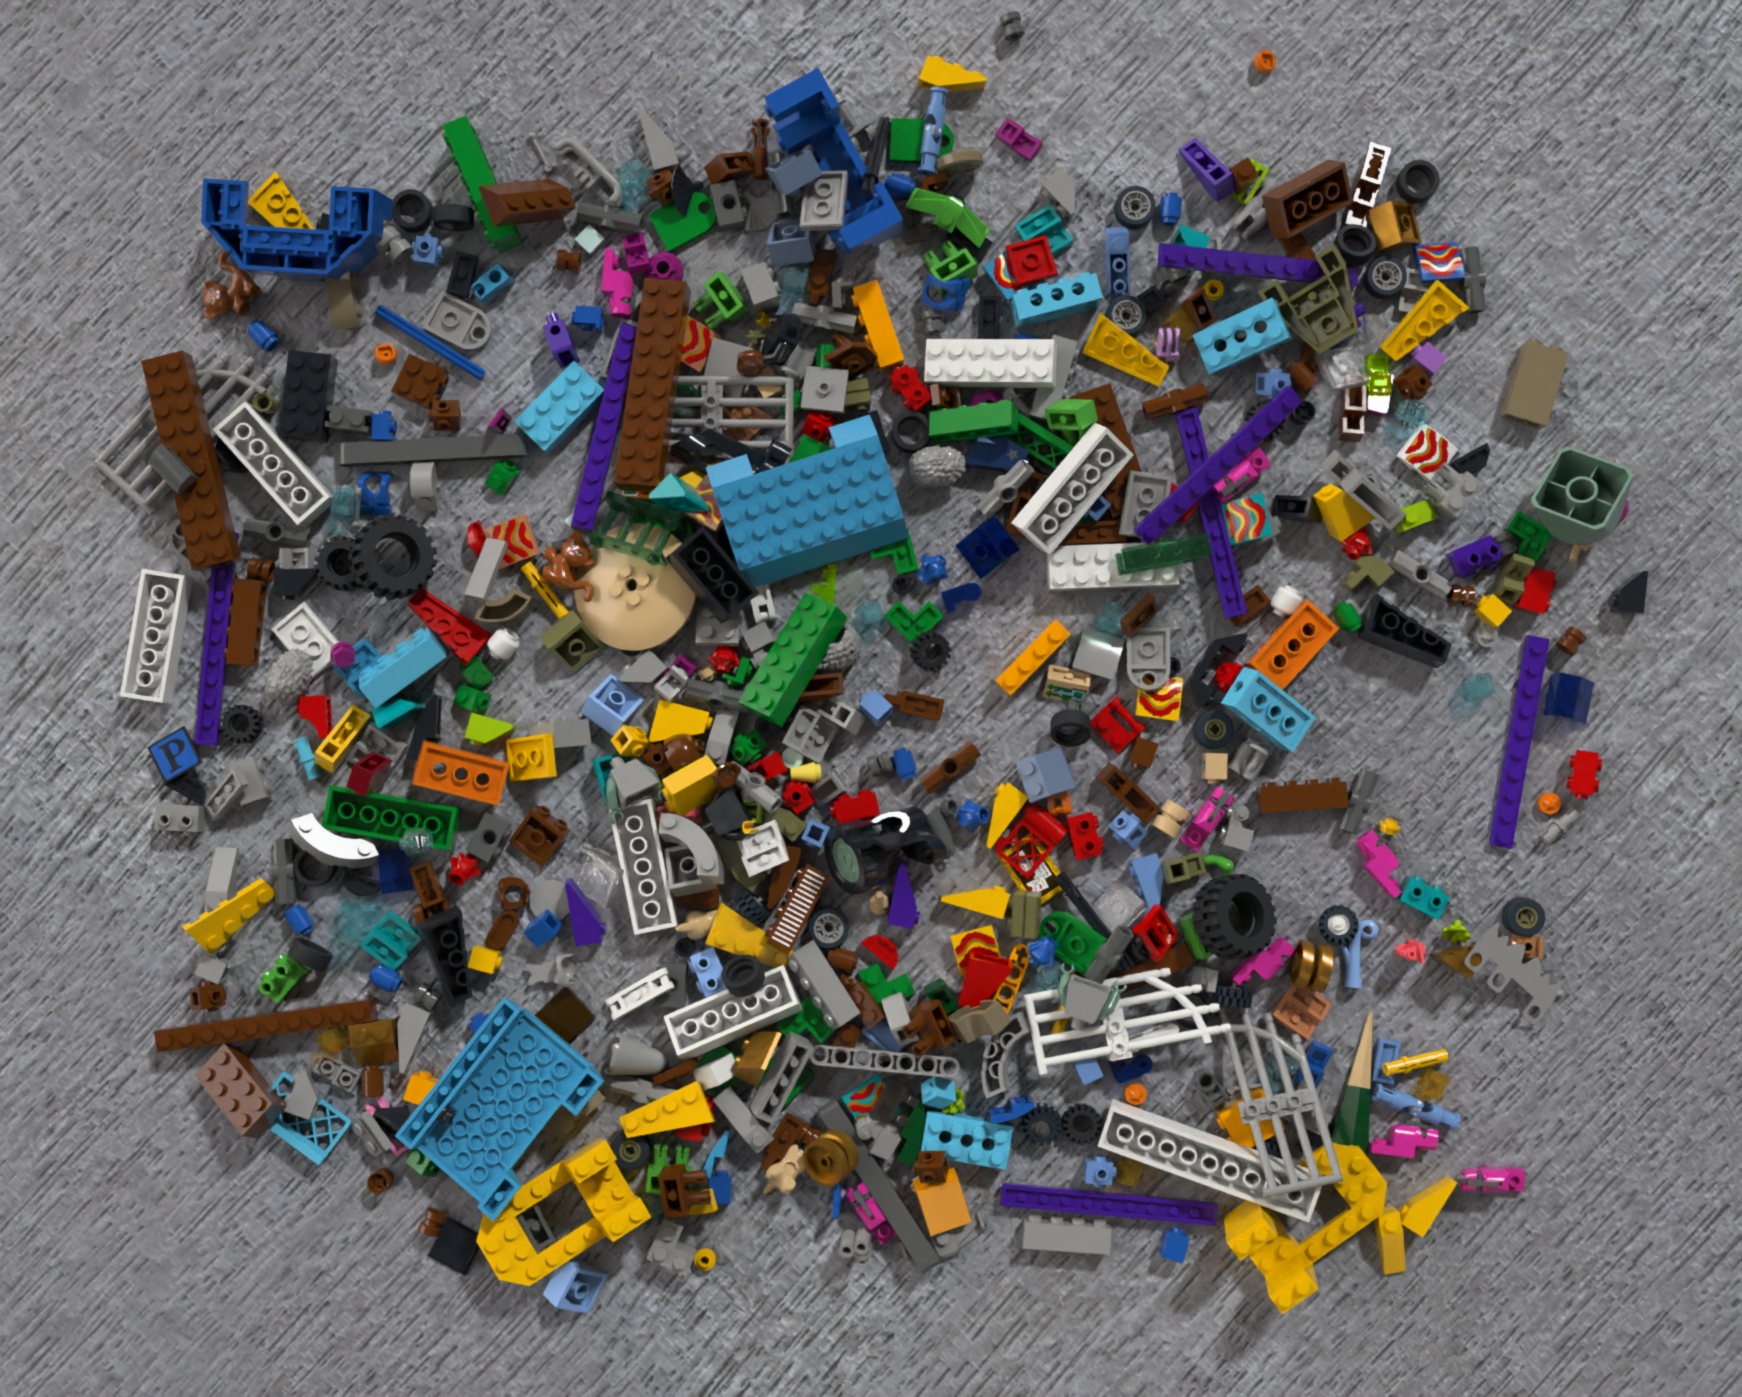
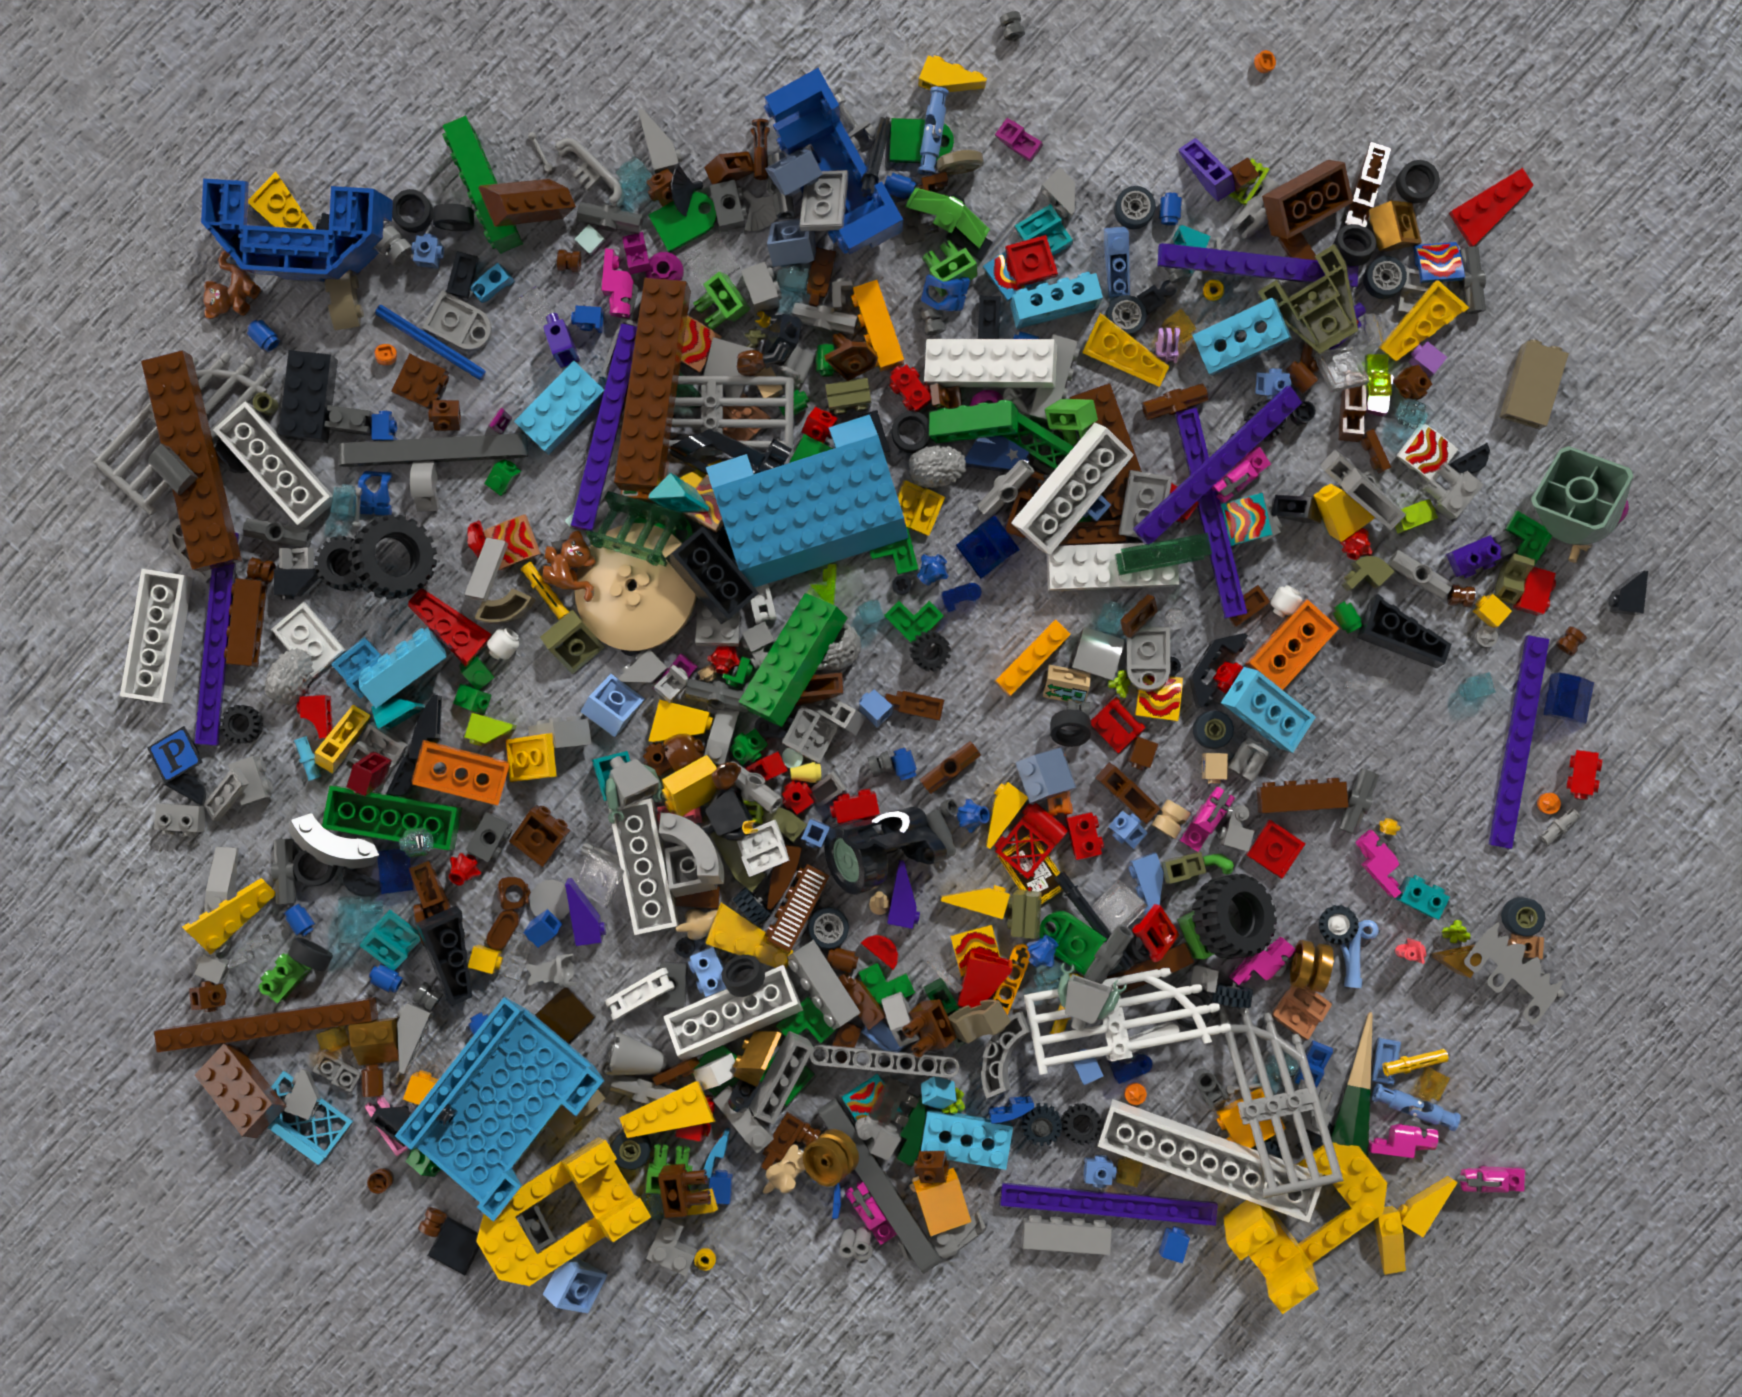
magenta piece [330,642,355,668] -> none
light grey plate [350,1110,393,1156] -> none
yellow brick [611,725,650,758] -> none
light grey plate [801,366,849,414] -> none
reddish brown slope [1180,287,1217,332] -> none
none -> black plate [386,755,416,796]
none -> black plate [728,1079,760,1113]
none -> yellow slope [897,480,945,536]
none -> lime plant [1108,670,1131,698]
none -> red plate [1245,820,1306,879]
none -> reddish brown plate [1361,429,1391,474]
none -> red wing [1449,168,1534,247]

